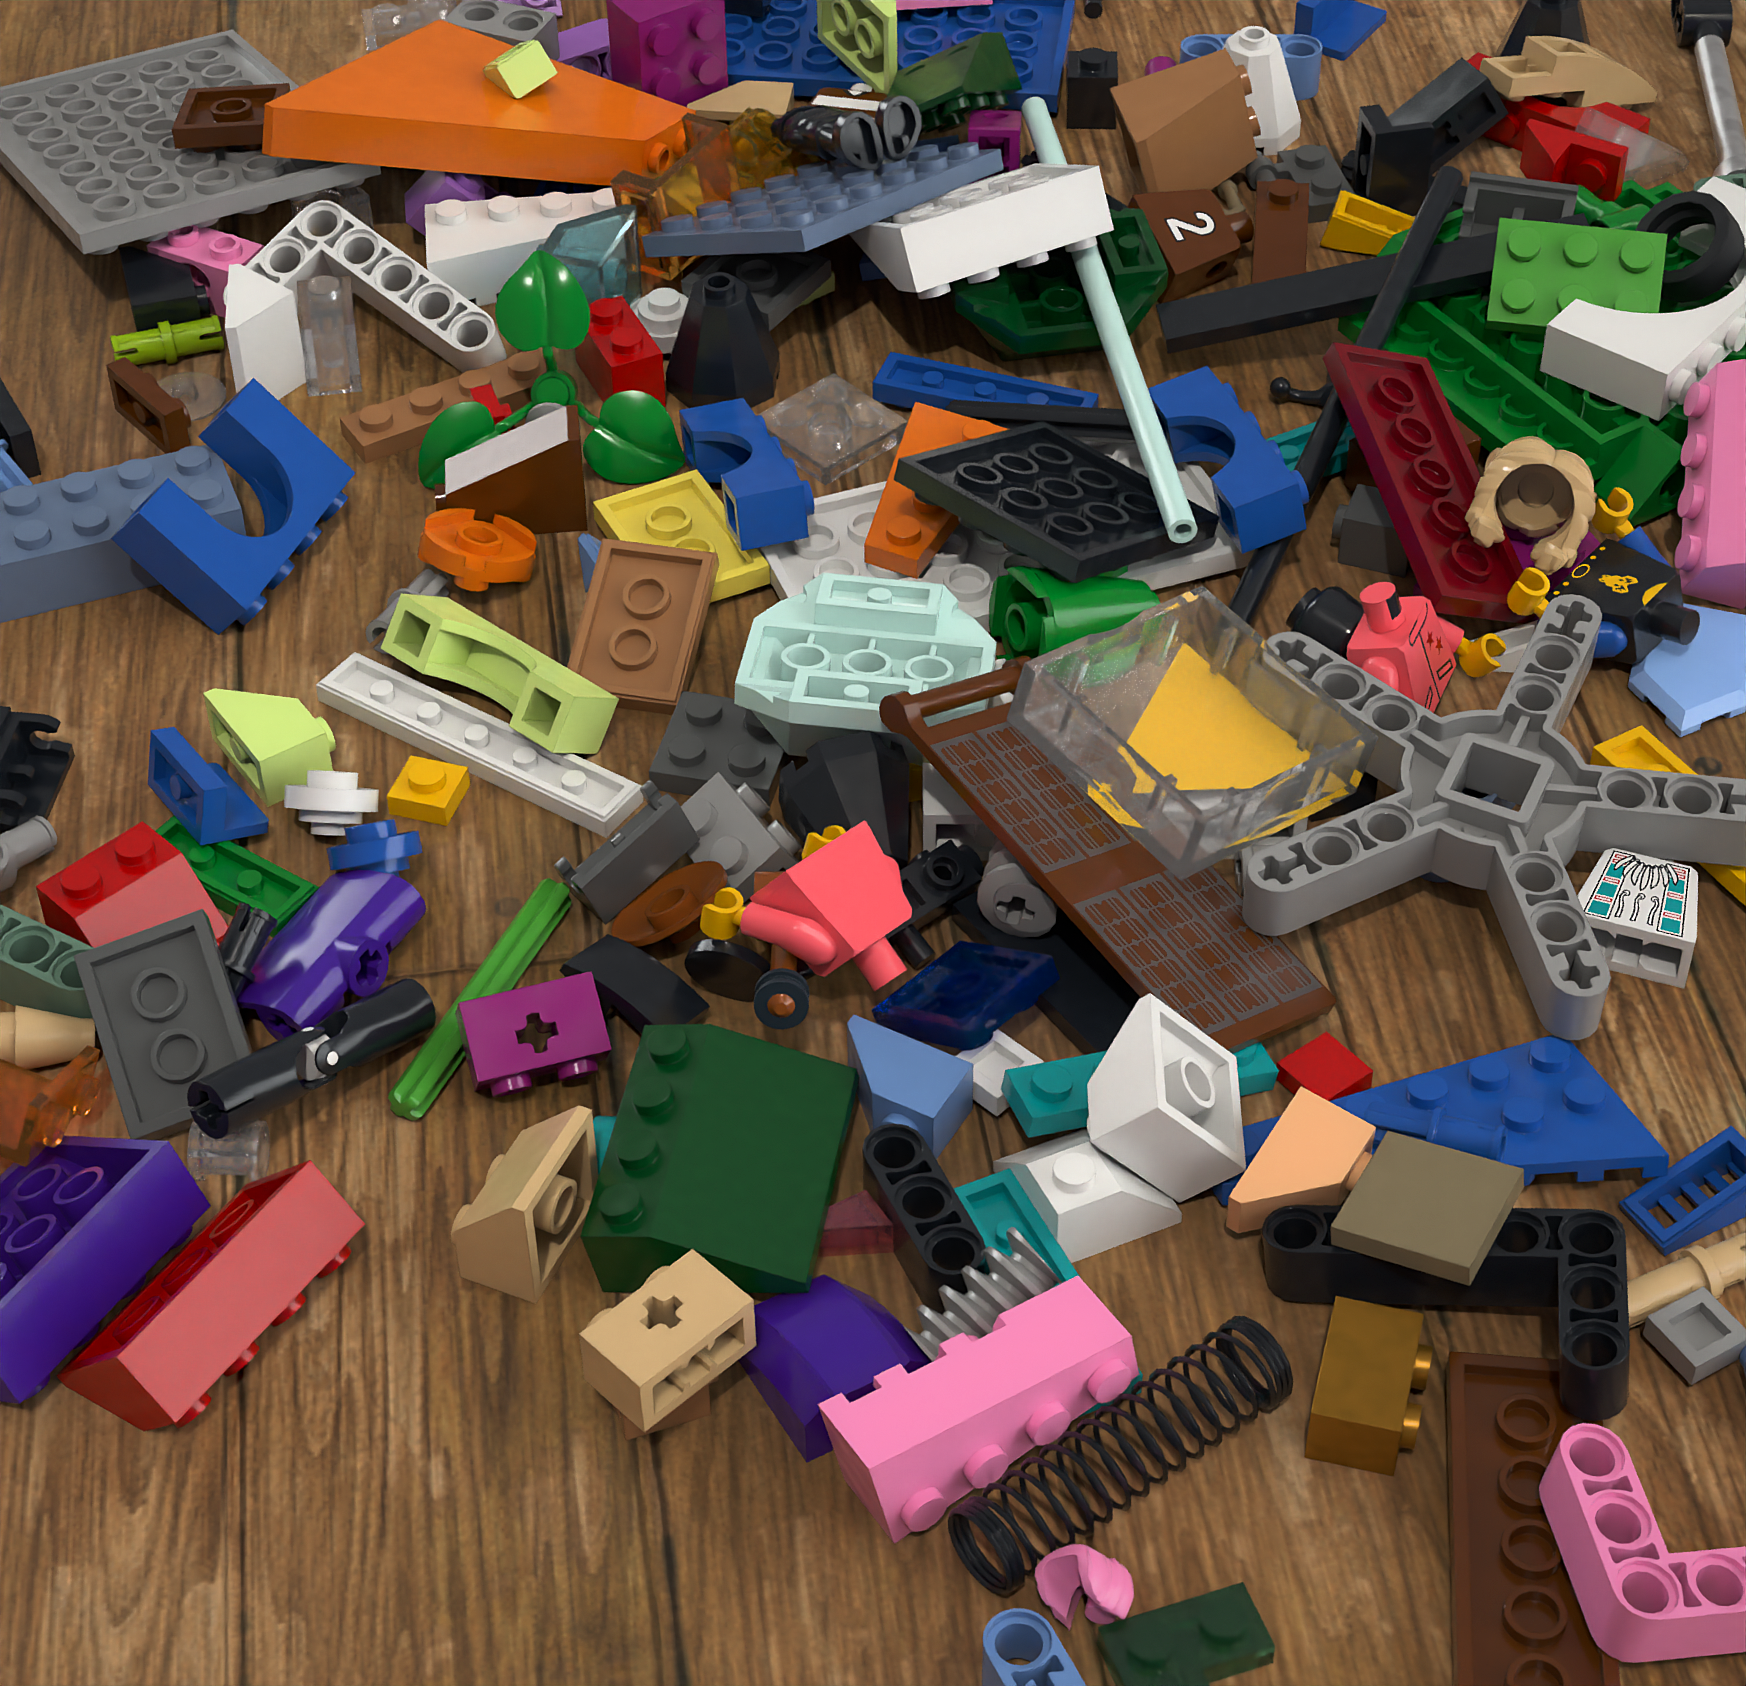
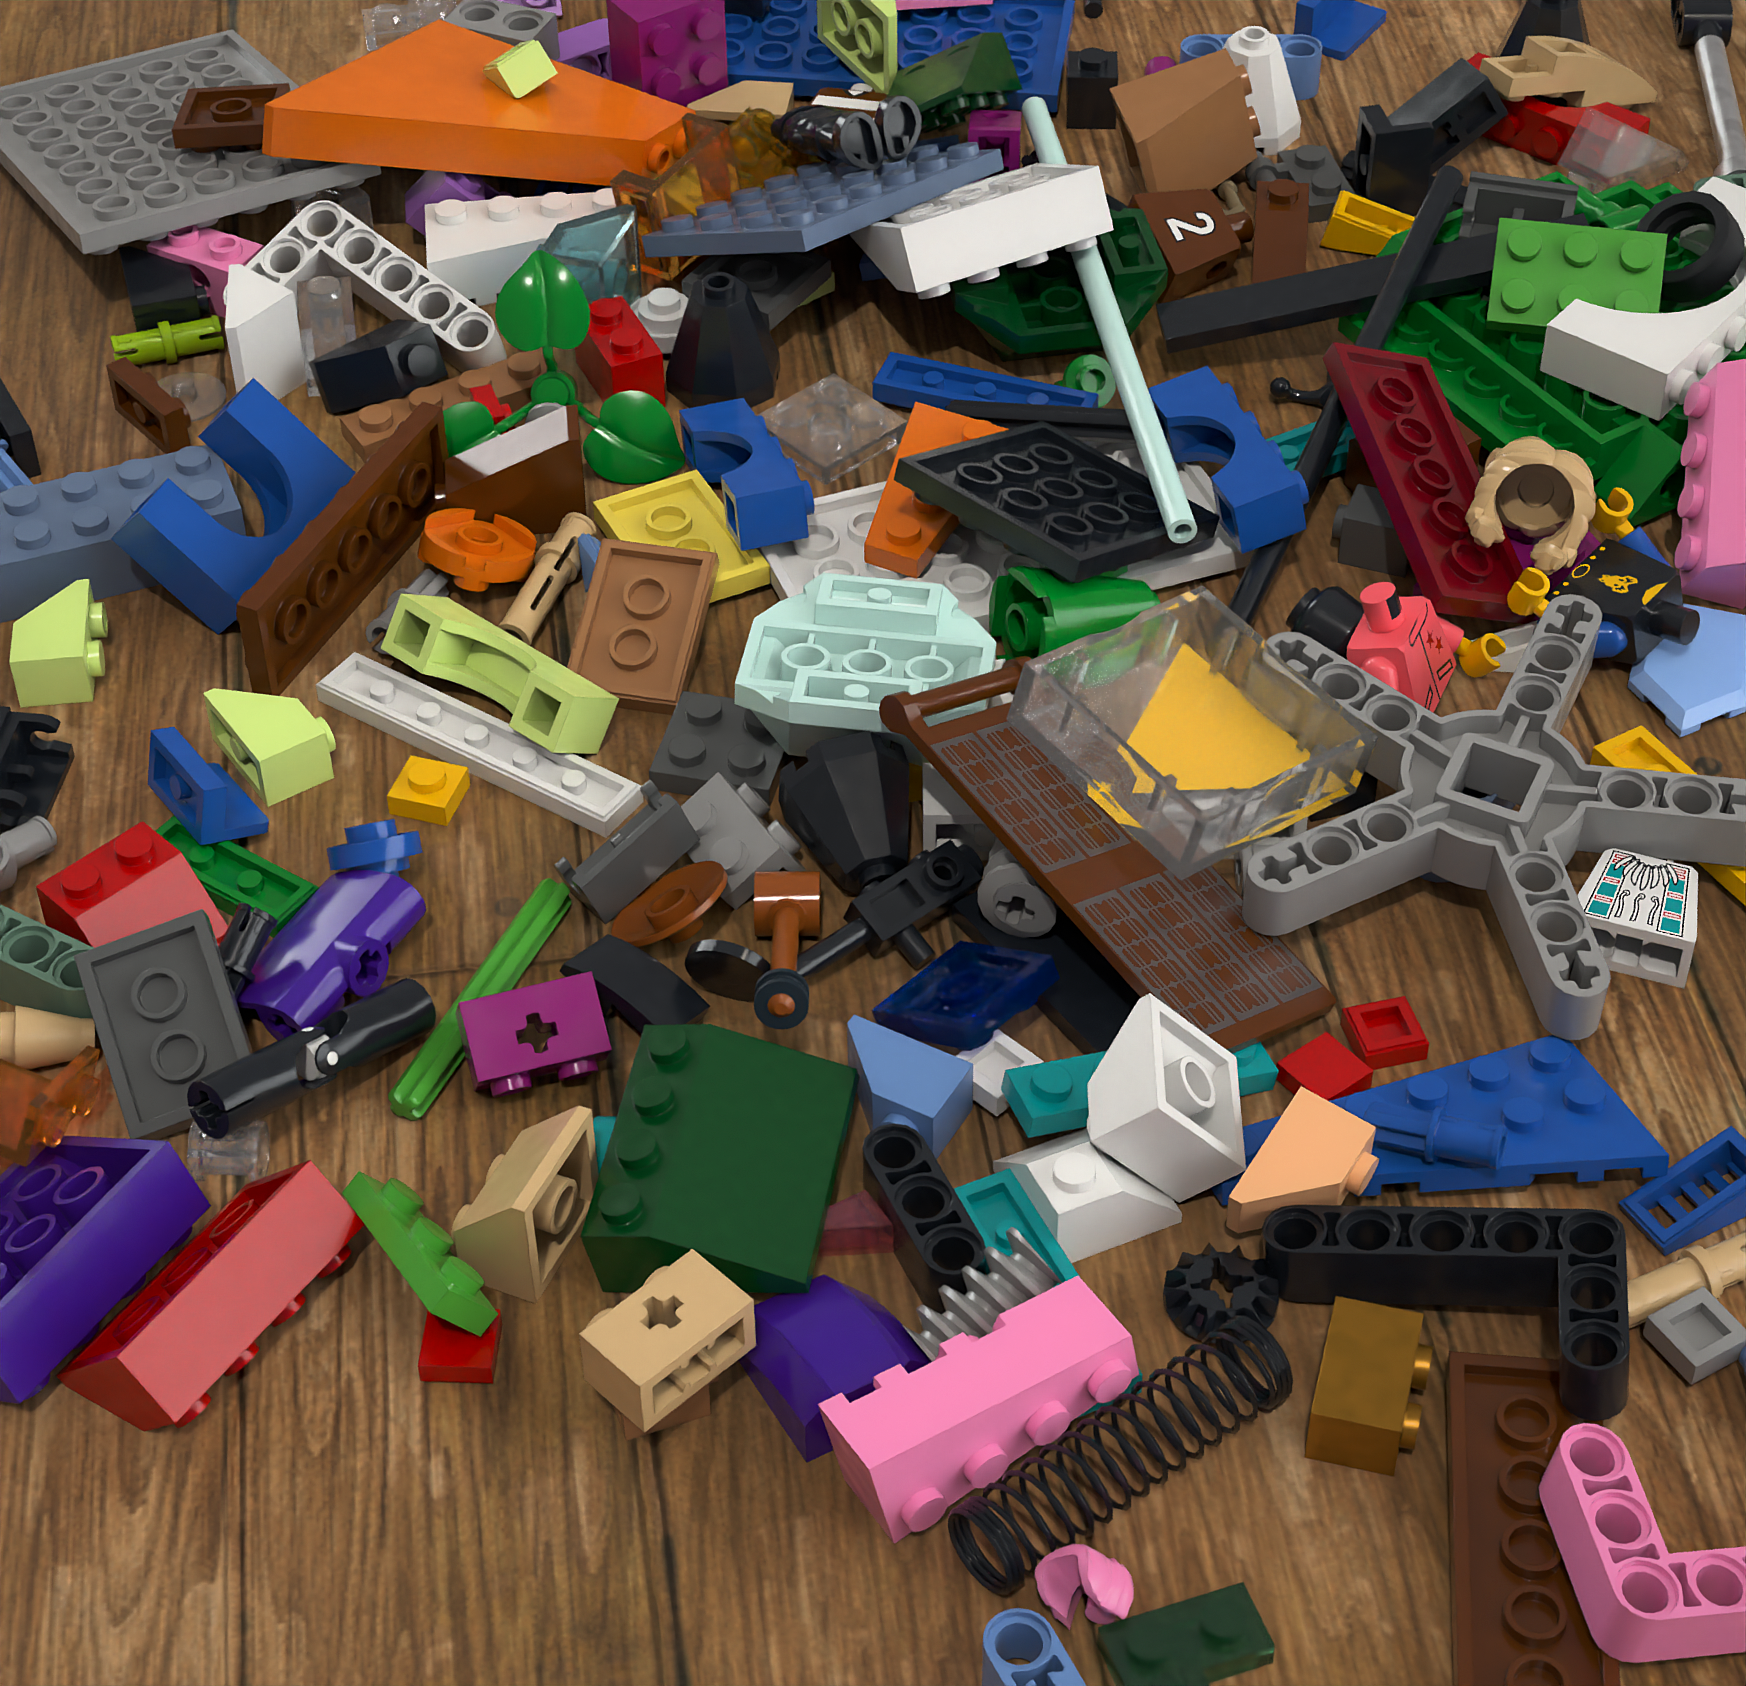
white plate [284,770,379,836] -> none
coral torso [700,820,912,992] -> none
dark tan tile [1330,1131,1524,1286] -> none
red slope [1520,119,1629,202] -> none
none -> yellowish green slope [9,579,108,707]
none -> reddish brown plate [236,401,449,696]
none -> black slope [308,319,448,413]
none -> bright green plate [342,1171,498,1337]
none -> red tile [418,1309,502,1383]
none -> tan pin [497,512,597,646]
none -> green plate [1054,354,1116,408]
none -> black gear [1163,1243,1279,1344]
none -> red tile [1340,996,1429,1070]

